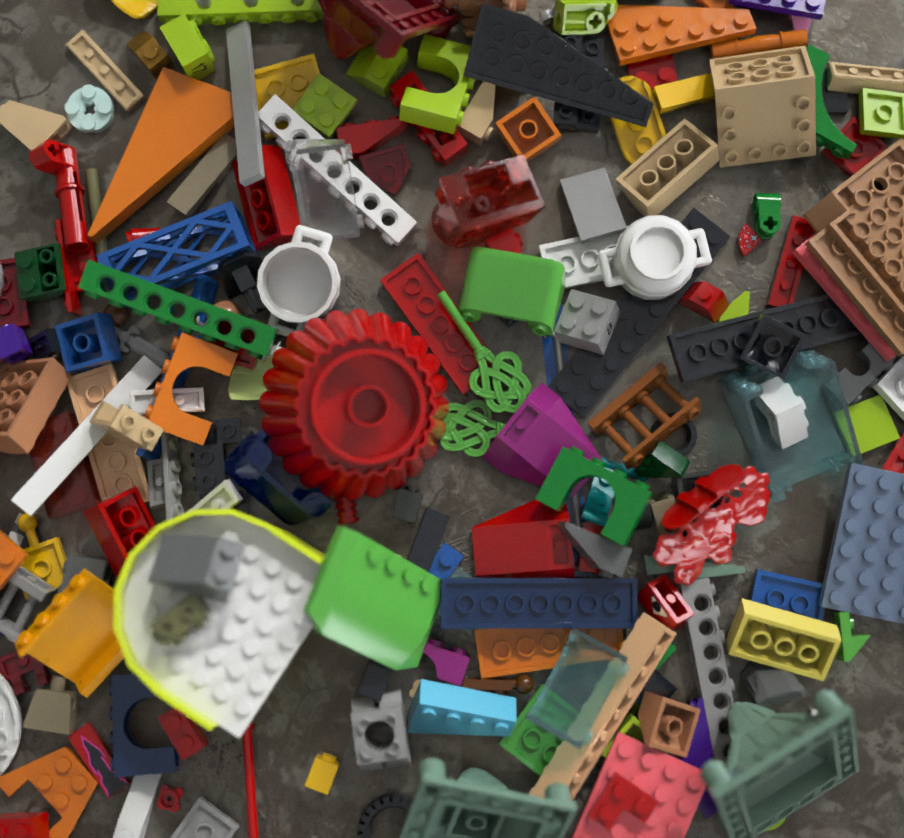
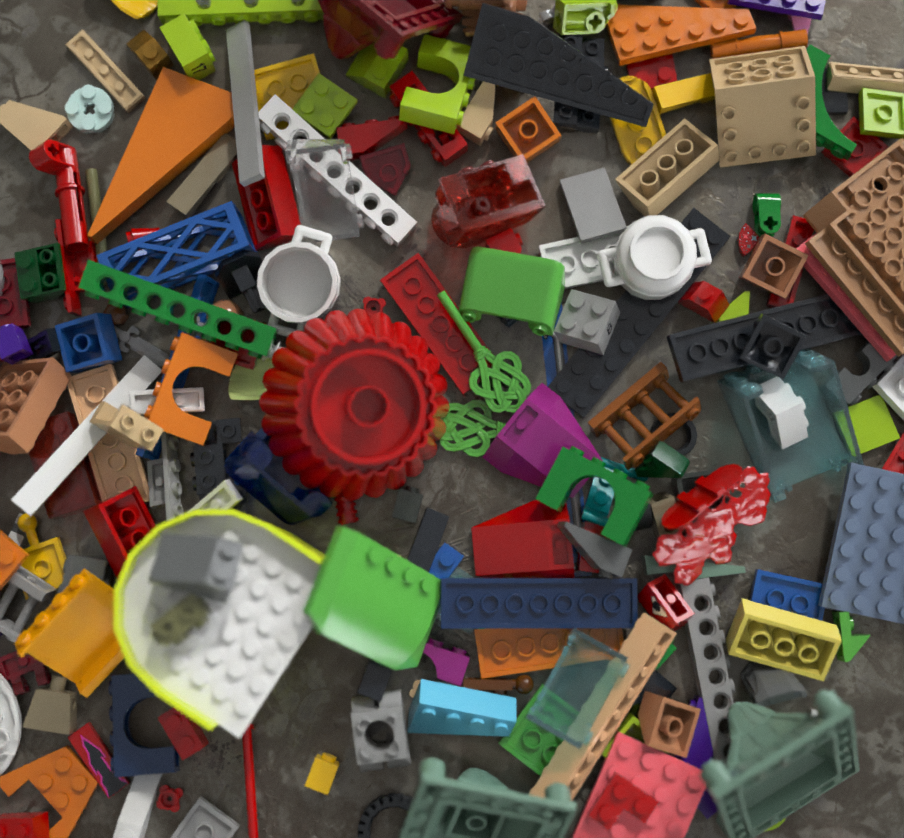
none -> red plate [363,296,386,316]
none -> nougat slope [739,234,809,299]

